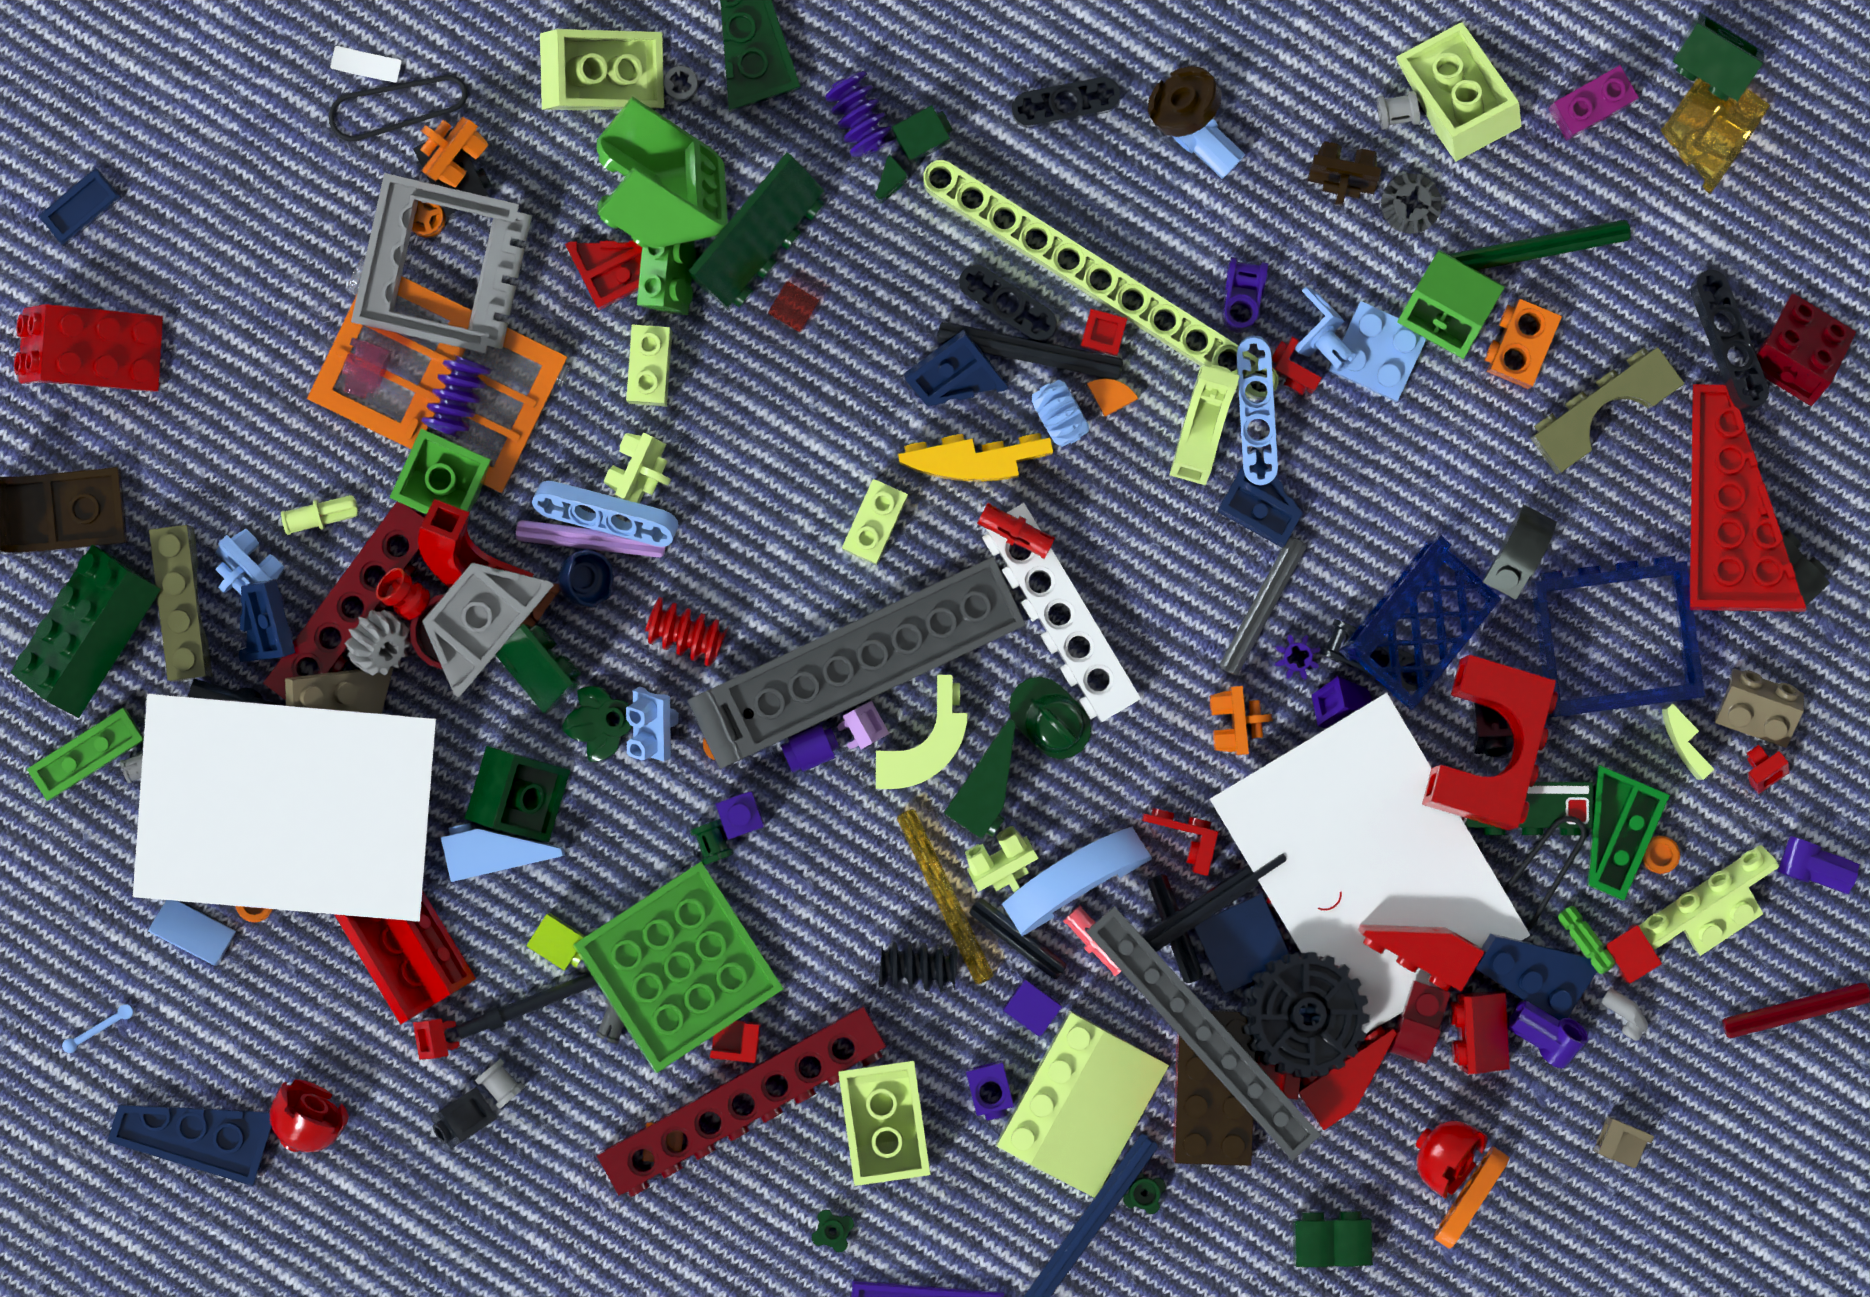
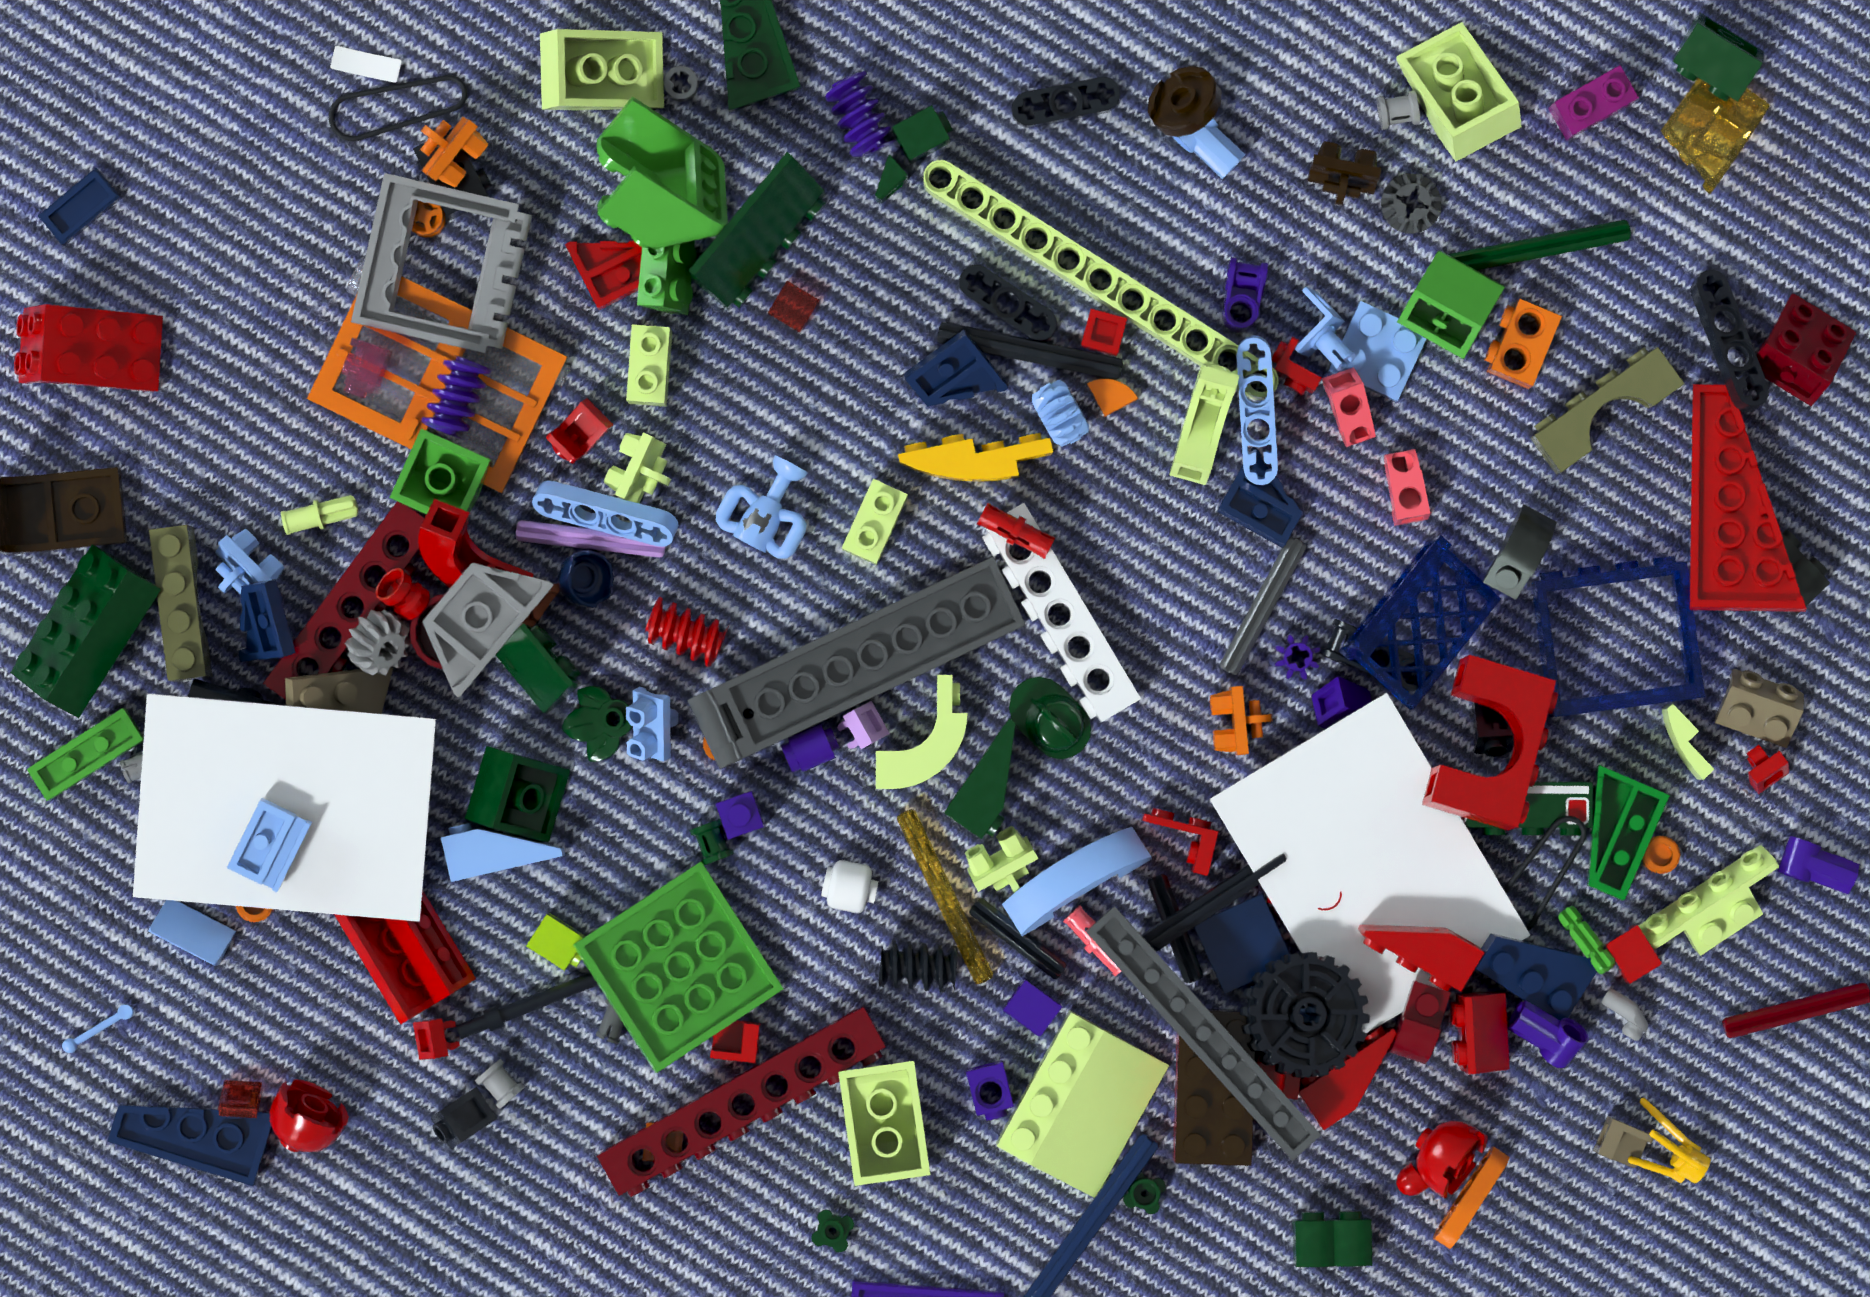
none -> clear red tile [218,1080,263,1118]
none -> light blue plate [227,798,312,892]
none -> red bracket [546,398,613,464]
none -> light blue piece [716,455,808,559]
none -> white head [821,860,879,913]
none -> coral leg [1322,367,1376,447]
none -> coral leg [1384,449,1431,526]
none -> red hinge [1396,1163,1429,1196]
none -> yellow plant [1628,1098,1711,1183]

